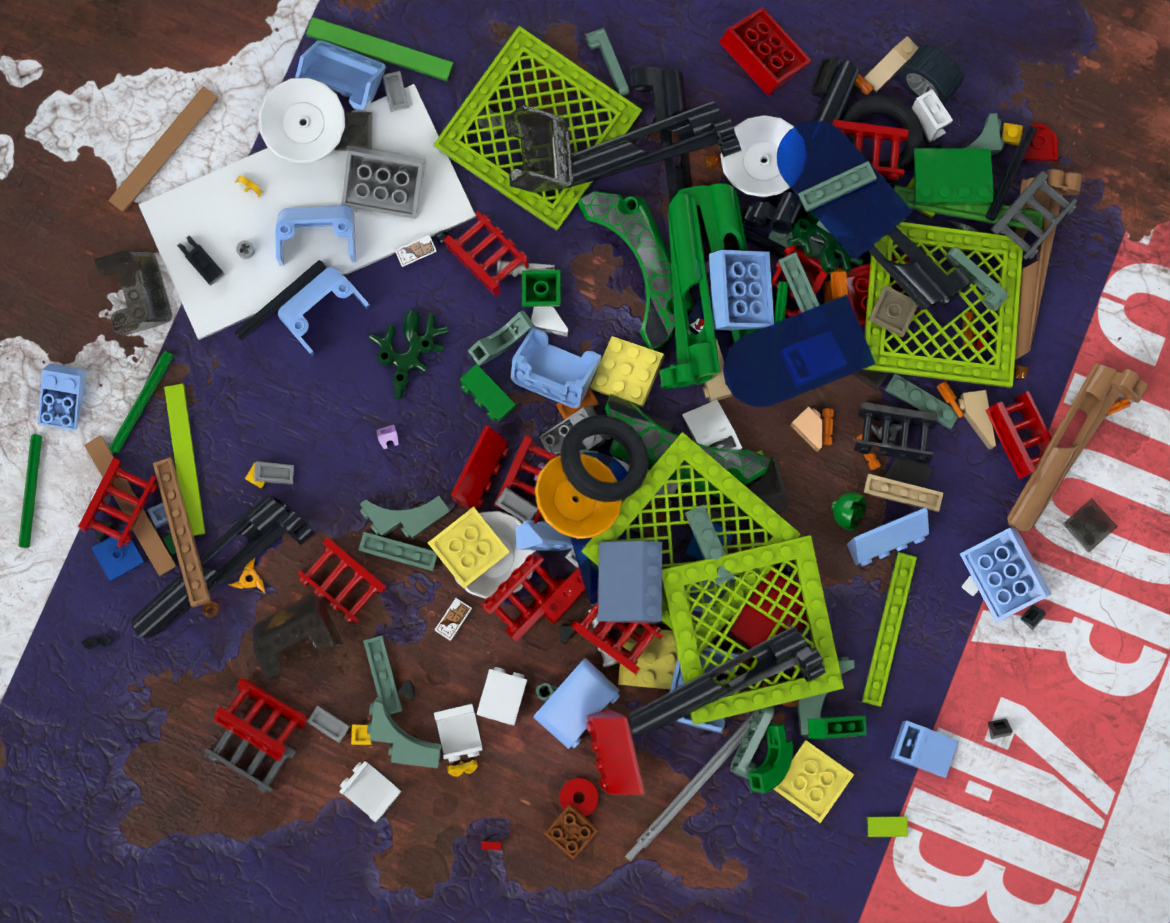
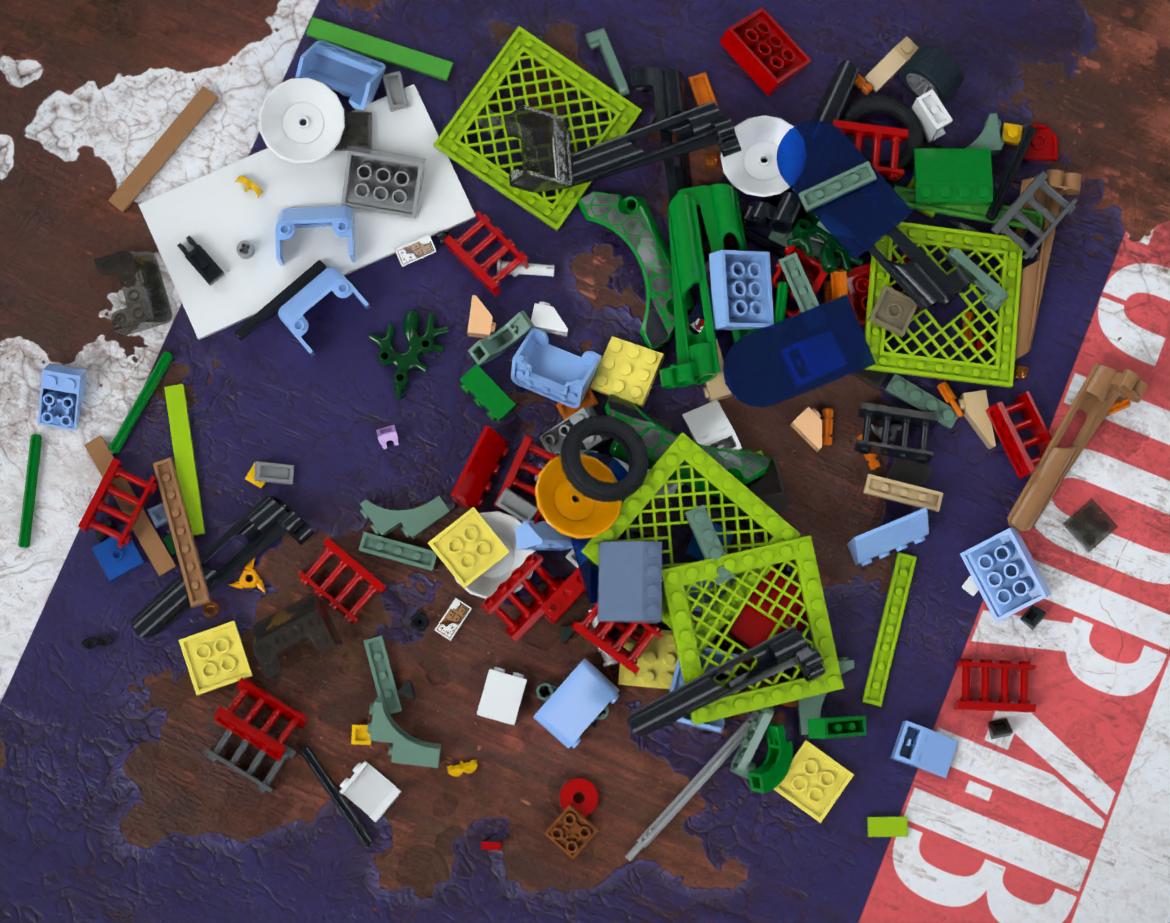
light grey tile [307,705,350,743] -> none
white panel [434,704,483,762] -> none
green slope [522,270,561,307] -> none
red slope [586,709,645,795] -> none
pearl dark grey tile [811,56,839,94] -> none
green cylinder [831,492,867,532] -> none
none -> light yellow plate [179,621,253,696]
none -> black axle [300,746,373,847]
none -> black plate [410,612,429,631]
none -> light nougat slope [467,295,496,338]
none -> orange tile [688,72,718,107]
none -> red fence [954,658,1036,713]

